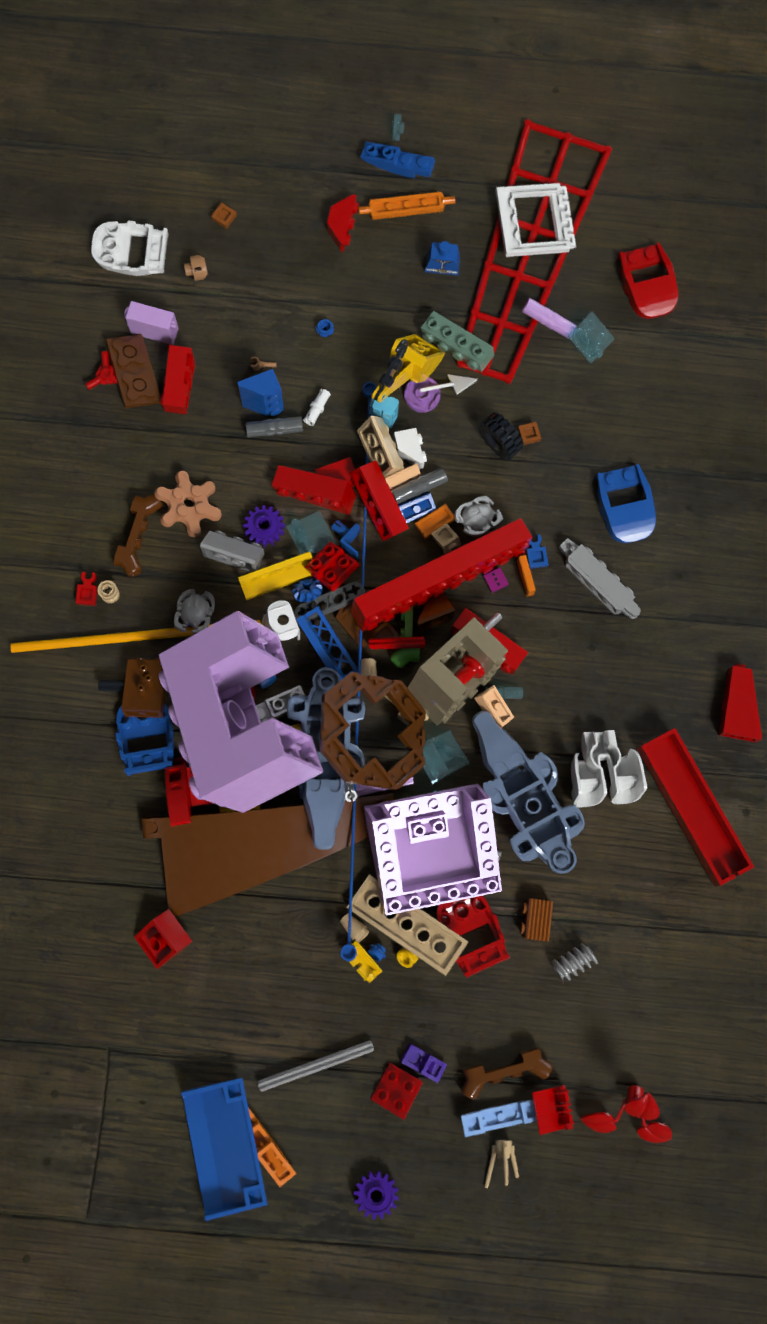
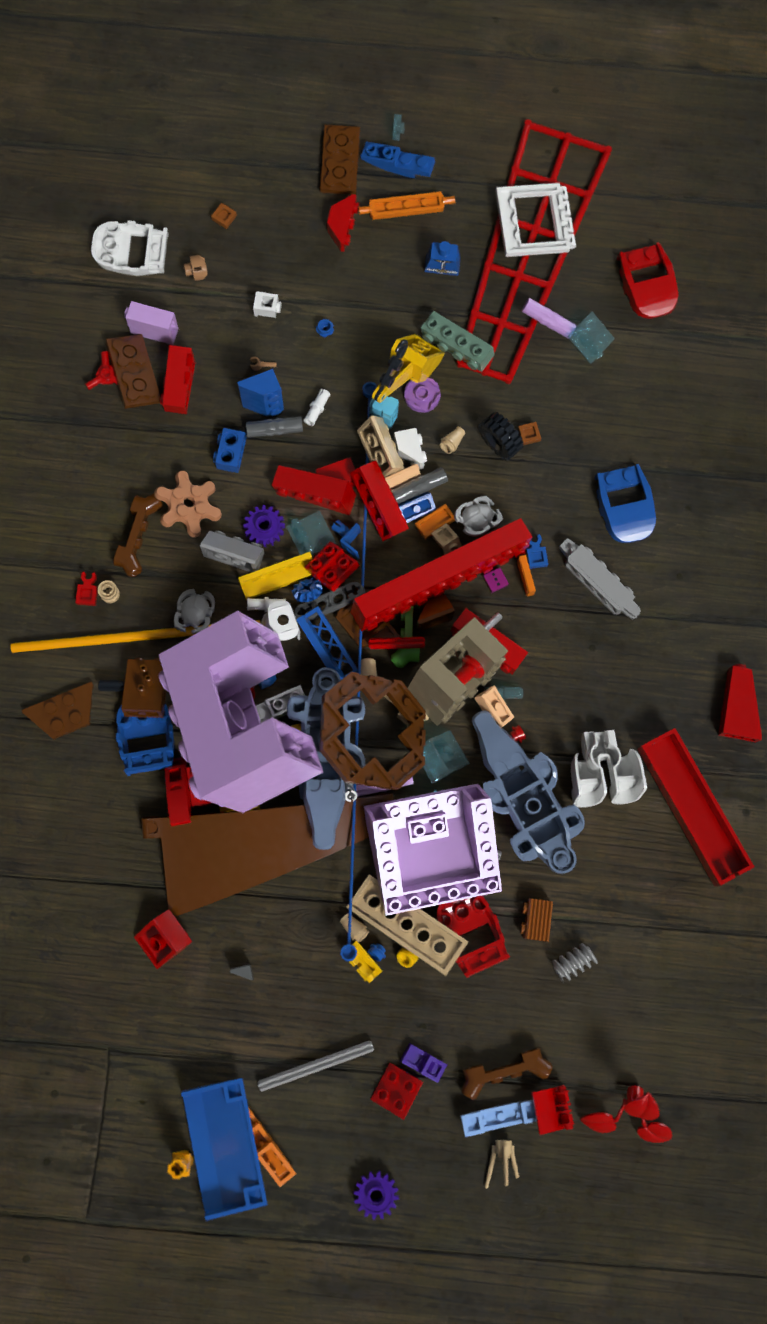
white piece [420,374,478,395] -> none
none -> reddish brown wing [22,682,94,740]
none -> light orange piece [168,1150,194,1179]
none -> blue brick [213,428,247,473]
none -> dark grey slope [230,965,254,980]
none -> white pin [247,597,286,612]
none -> white brick [253,291,281,318]
none -> reddish brown piece [320,125,360,195]
none -> tan cone [440,427,465,454]
none -> red plate [510,725,526,743]

